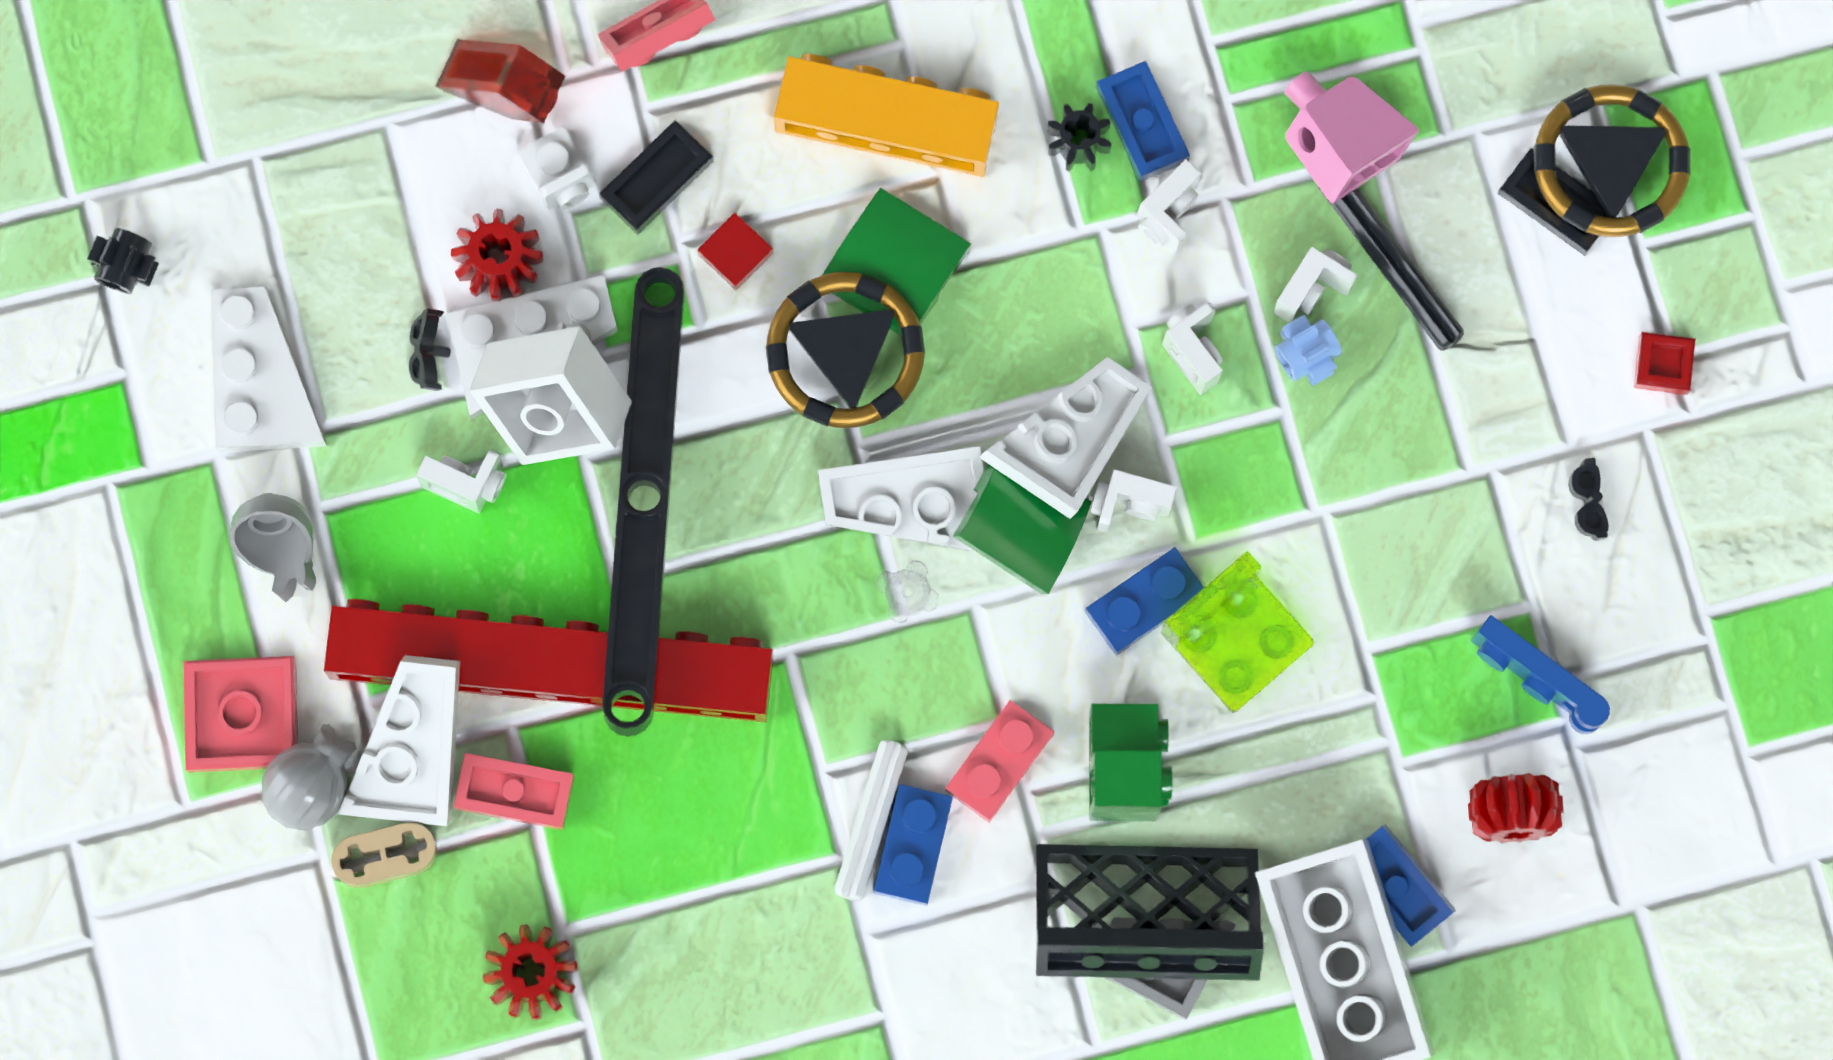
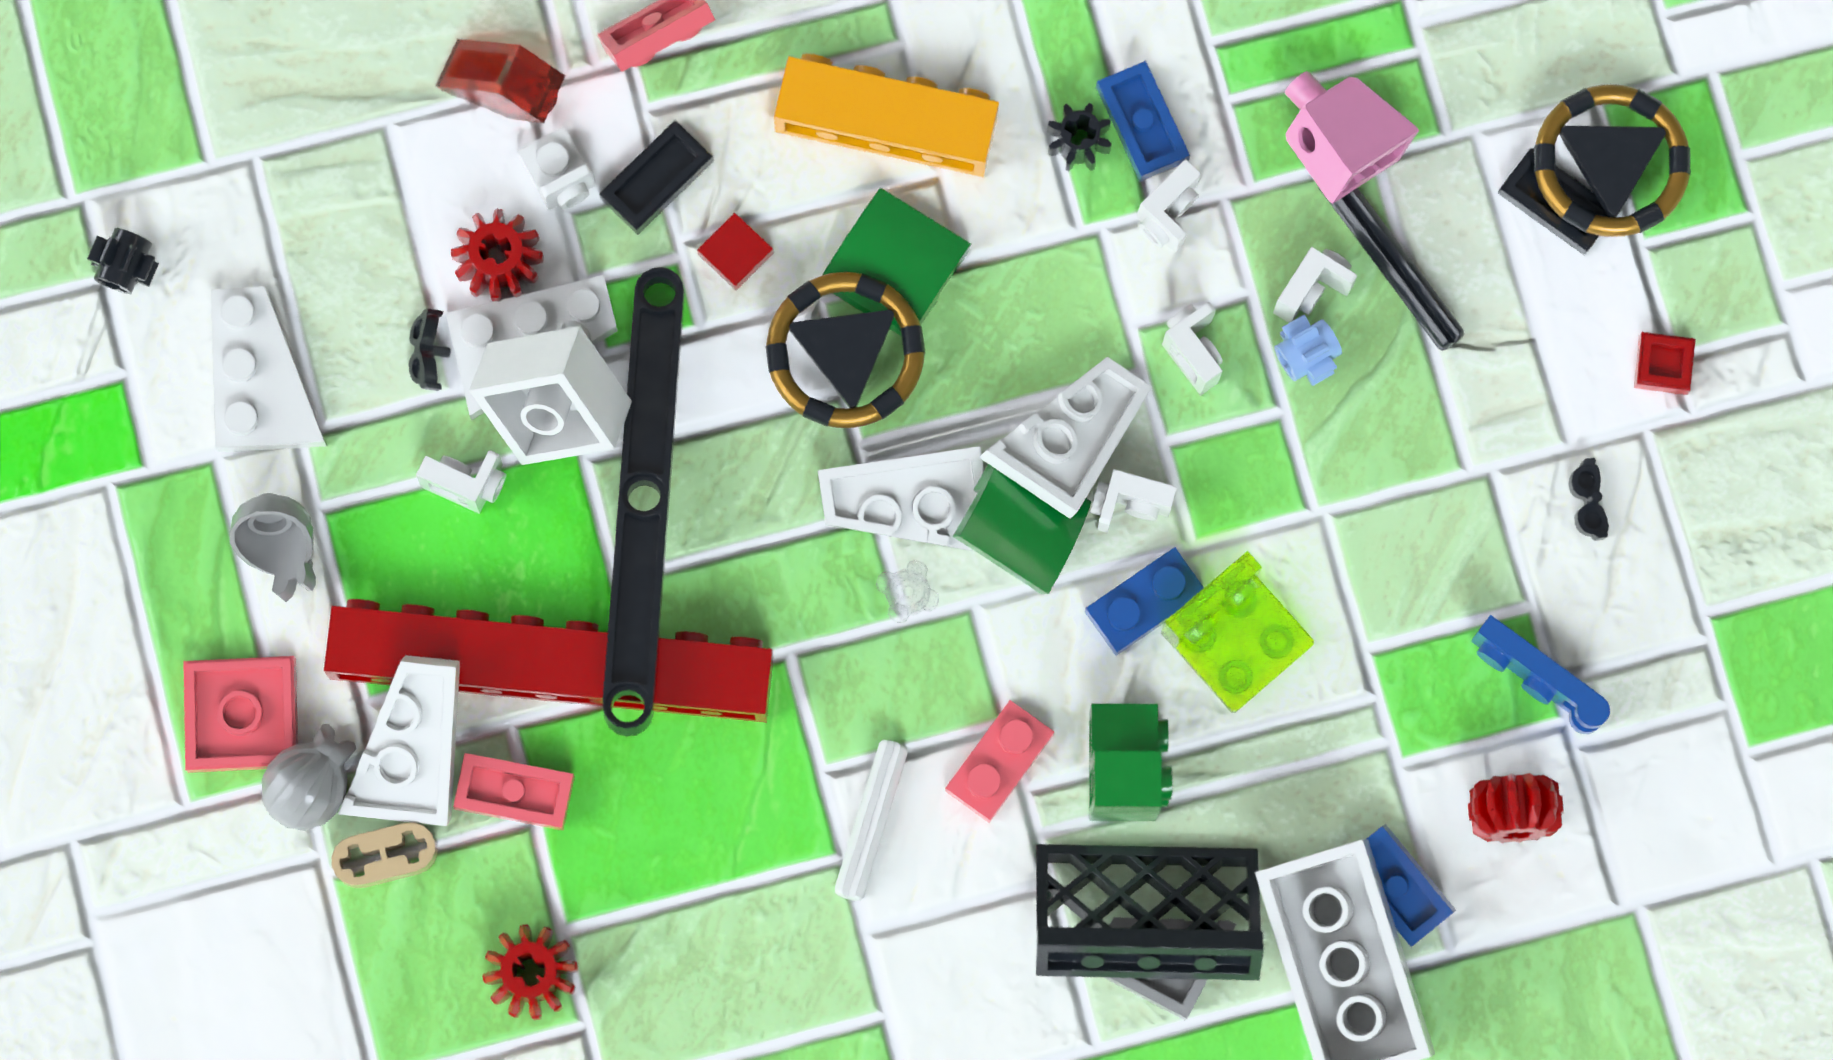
blue plate [874,784,953,906] -> none

